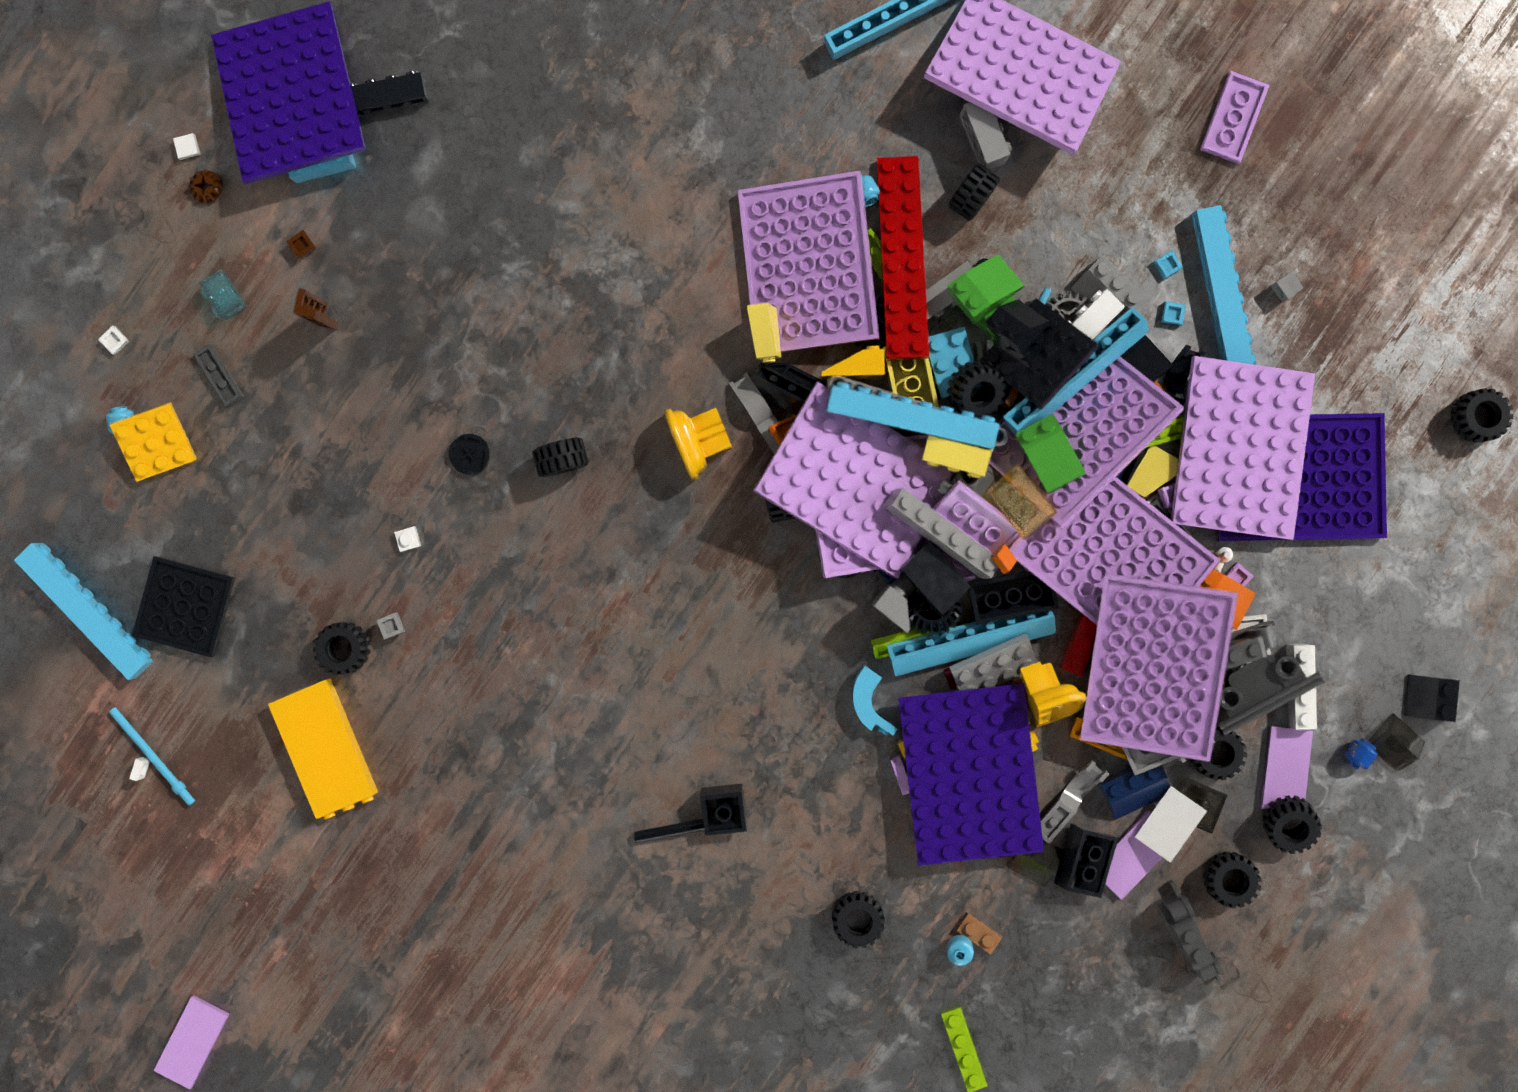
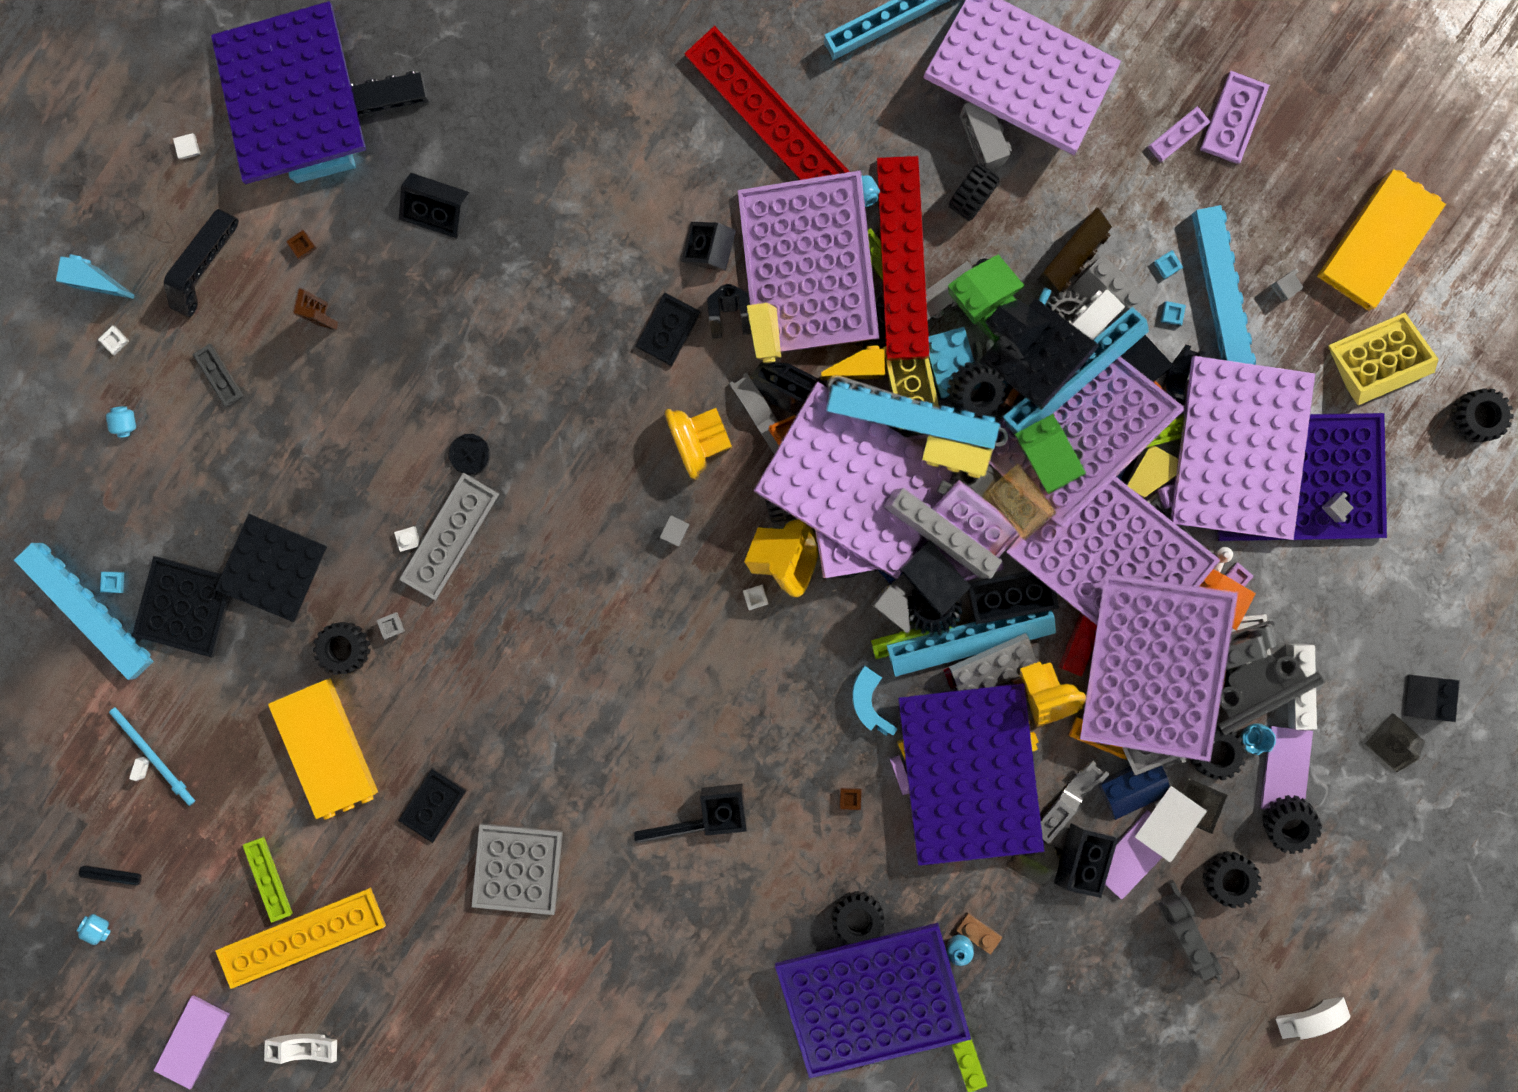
yellow plate [110,402,197,482] -> none
reddish brown gear [188,170,222,203] -> none
clear light blue brick [199,270,247,320] -> none
black tyre [532,437,589,477] -> none
orange tile [992,544,1017,574] -> none
blue head [1344,738,1378,770] -> none
none -> medium azure slope [56,254,134,299]
none -> medium azure head [76,914,110,945]
none -> black axle [79,866,142,886]
none -> medium azure tile [100,572,124,593]
none -> black beam [164,209,239,317]
none -> black plate [215,513,328,622]
none -> yellow plate [215,887,386,989]
none -> lime plate [243,837,293,923]
none -> white arch [264,1034,337,1064]
none -> black tile [398,768,467,843]
none -> black slope [399,173,470,239]
none -> light grey plate [399,473,499,601]
none -> light grey plate [472,823,563,915]
none -> black tile [635,292,701,367]
none -> light grey panel [660,516,690,547]
none -> black slope [681,222,736,271]
none -> red plate [684,25,850,180]
none -> black piece [707,284,752,339]
none -> white tile [743,584,768,610]
none -> yellow piece [744,519,818,597]
none -> dark purple plate [775,923,971,1079]
none -> reddish brown plate [840,787,862,810]
none -> dark brown slope [1037,207,1112,295]
none -> lavender tile [1148,106,1210,163]
none -> medium azure hair [1240,723,1276,755]
none -> white arch [1276,997,1351,1040]
none -> yellow brick [1317,169,1446,311]
none -> light grey panel [1322,492,1354,523]
none -> light yellow slope [1328,313,1439,405]

